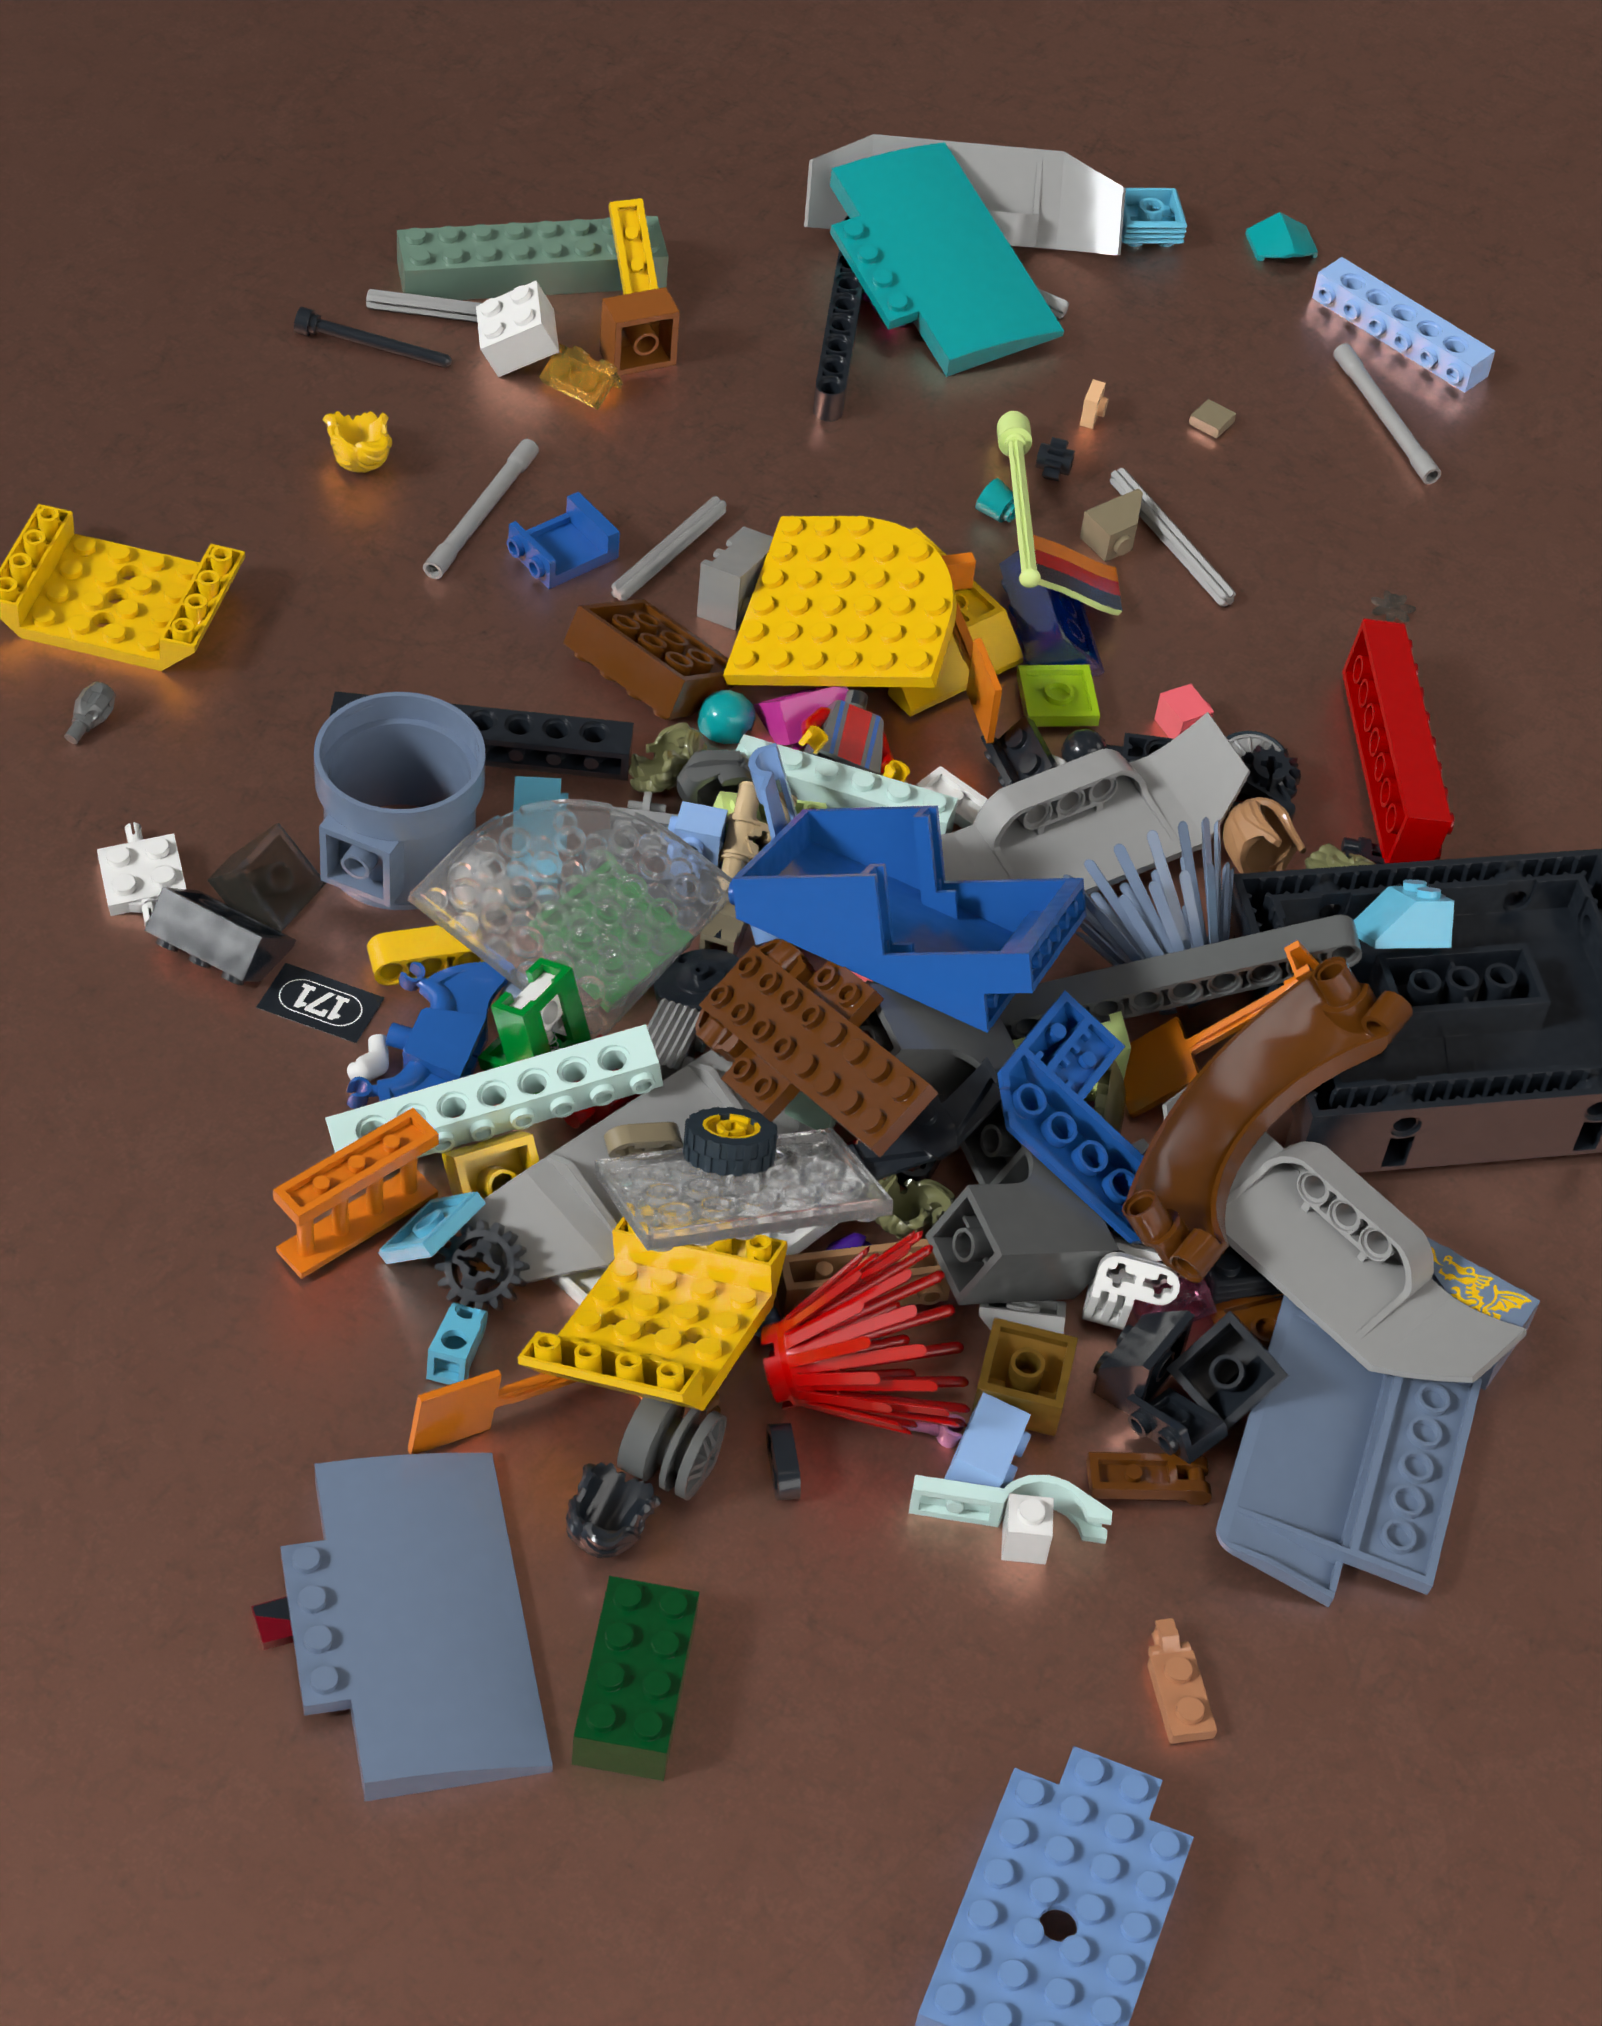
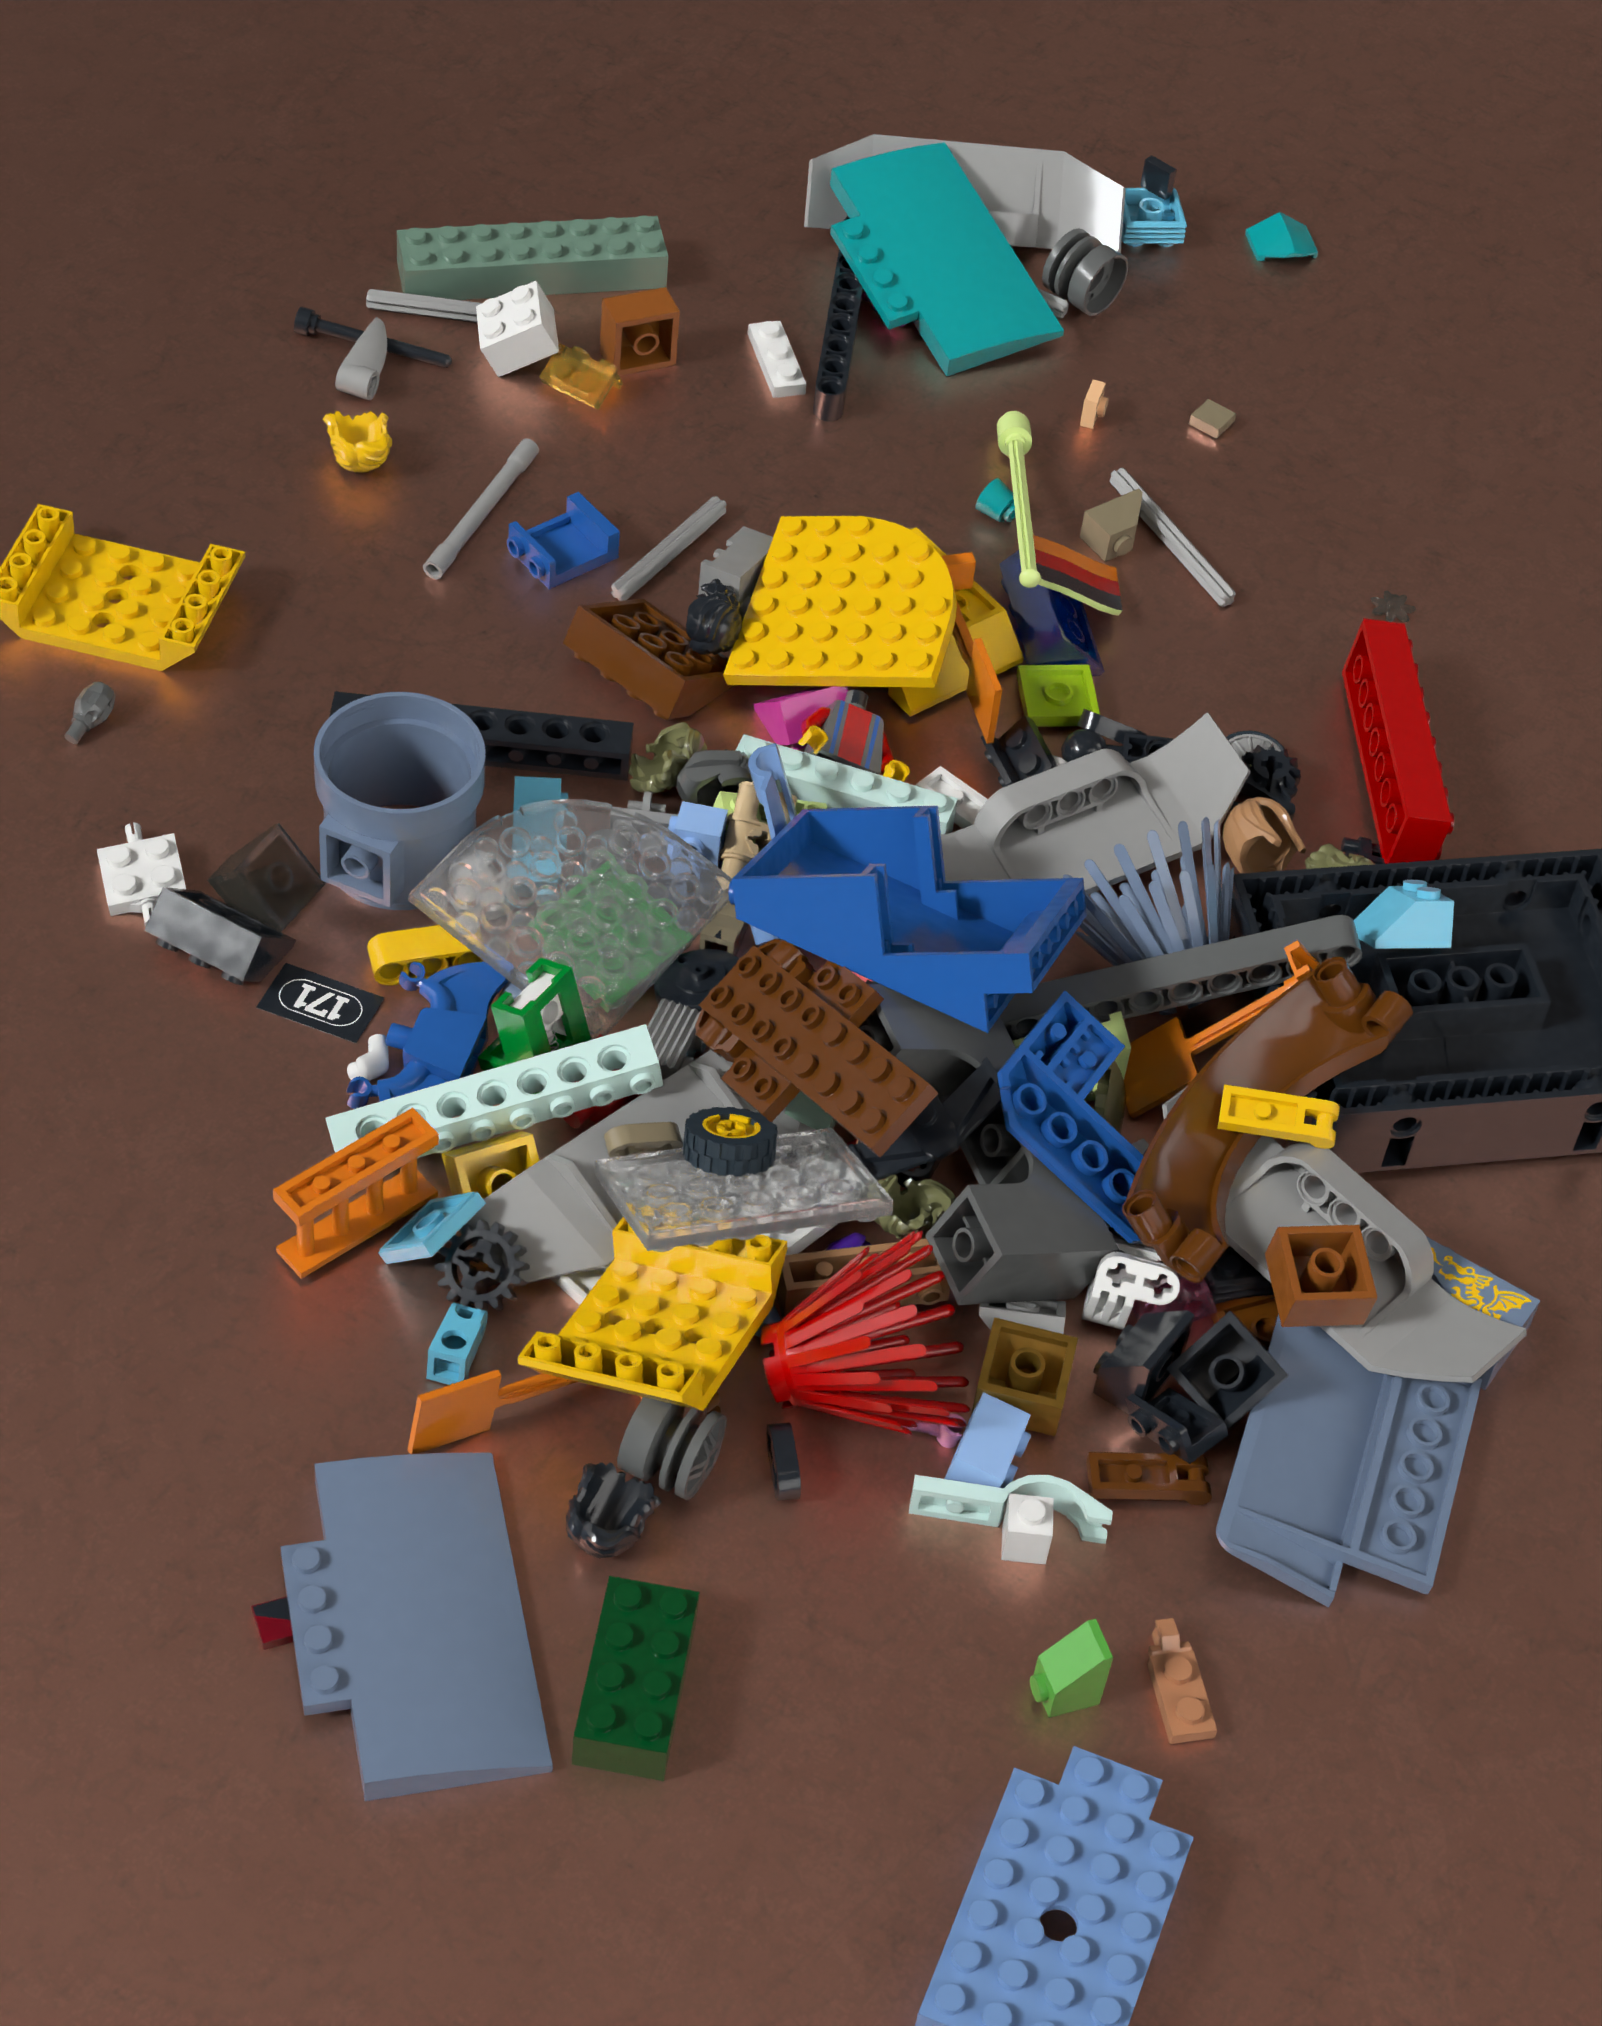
yellow plate [608,198,658,295] -> none
teal hair [697,690,756,744] -> none
black gear [1035,437,1075,481] -> none
coral brick [1154,684,1214,739] -> none
light blue brick [1312,257,1495,393] -> none
light grey piece [1333,343,1441,484] -> none
none -> light grey piece [335,317,387,400]
none -> black hair [686,579,742,655]
none -> white plate [748,321,807,398]
none -> bright green slope [1030,1619,1113,1718]
none -> dark grey wheel [1042,228,1129,316]
none -> black beam [1077,709,1147,744]
none -> black tile [1140,155,1177,200]
none -> yellow plate [1217,1084,1340,1149]
none -> dark orange brick [1265,1225,1378,1327]

